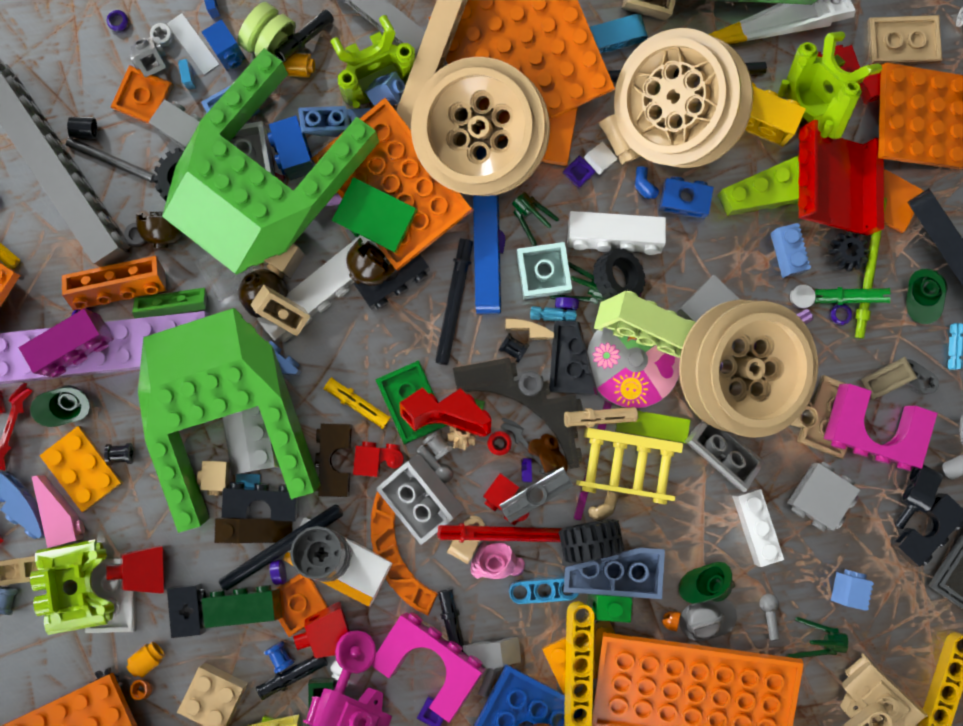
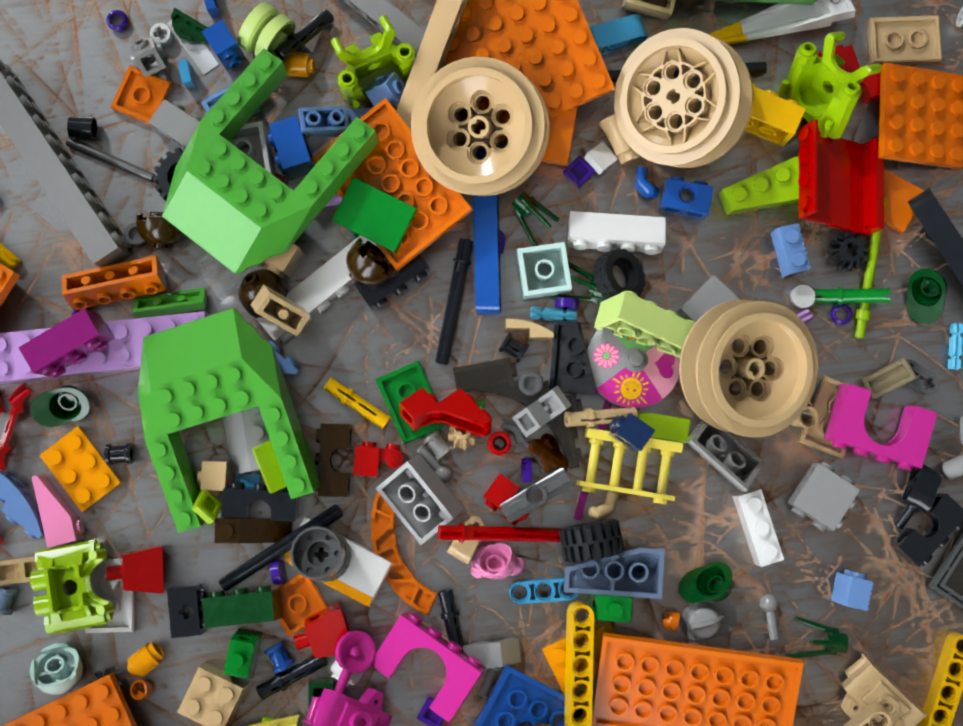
none -> light aqua cylinder [29,643,83,695]
none -> dark green tile [171,7,208,44]
none -> lime tile [192,489,222,524]
none -> green torso [223,628,263,679]
none -> lime tile [251,440,286,494]
none -> light grey slope [512,385,572,437]
none -> dark blue brick [609,413,655,451]

